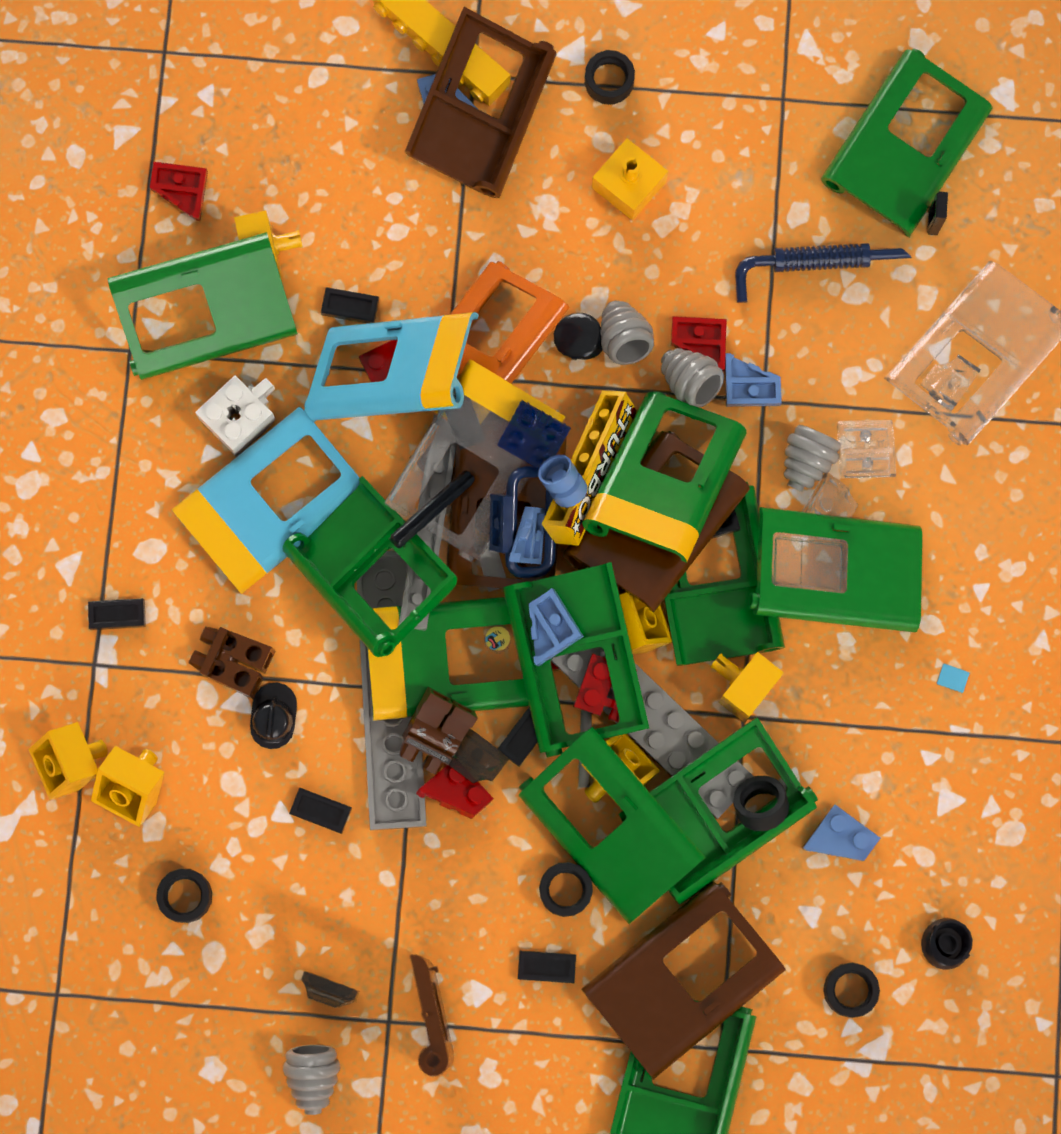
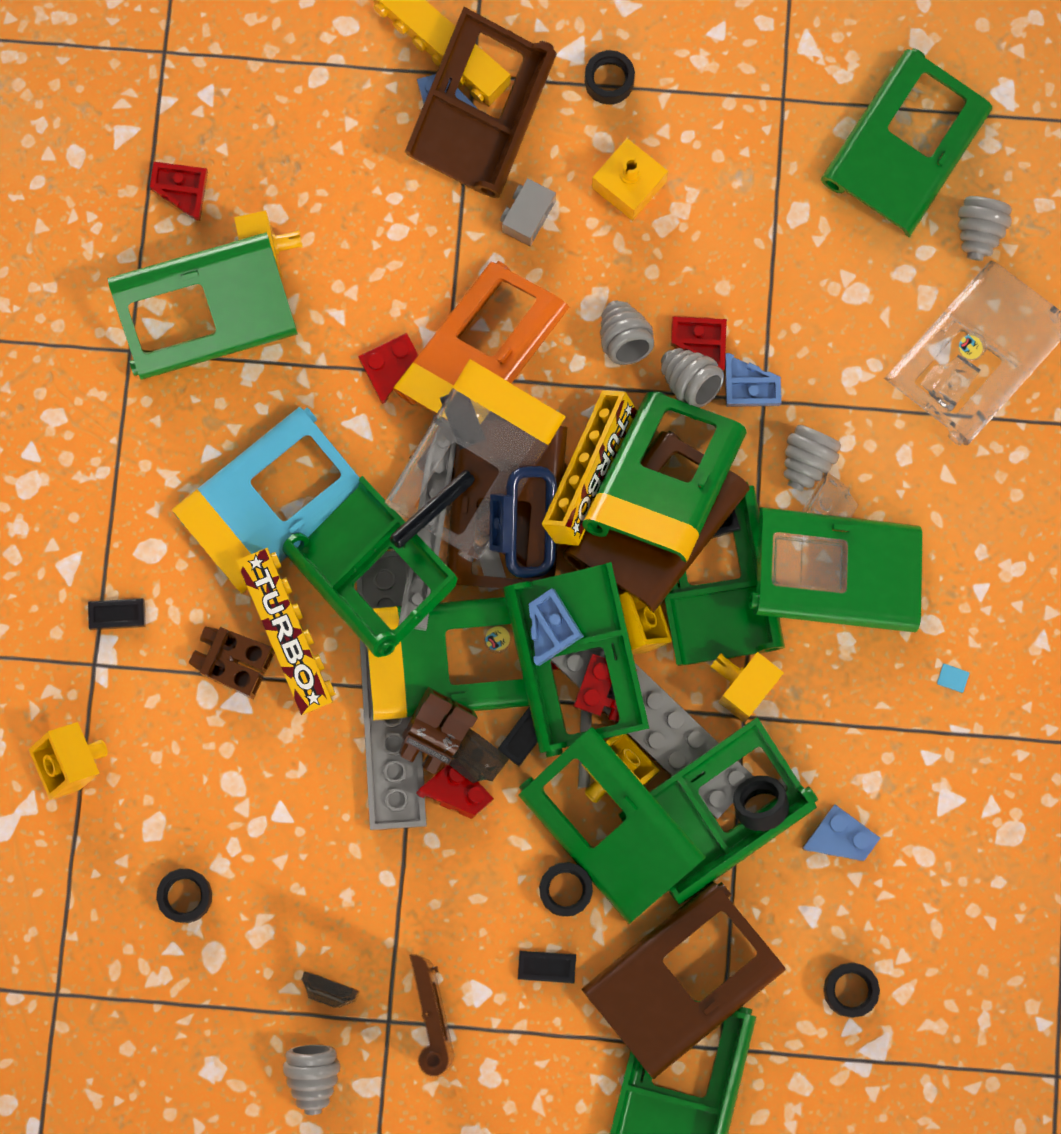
yellow brick [91,746,165,827] -> none
white hinge [195,375,275,457] -> none
black piece [250,682,297,749] -> none
black tile [289,787,352,834] -> none
medium azure piece [304,312,479,421] -> none
black tile [321,287,379,323] -> none
clear blue hinge [497,400,571,469] -> none
medium blue wing [509,506,545,564] -> none
medium blue wheel [538,455,588,508] -> none
black piece [553,313,602,360] -> none
dark blue piece [735,243,912,303] -> none
clear slope [837,420,896,478] -> none
black piece [921,918,973,970] -> none
black tile [927,191,948,235] -> none
none -> brick [236,548,336,715]
none -> light grey brick [500,178,556,247]
none -> light grey piece [958,196,1012,261]
none -> tile [958,332,987,361]

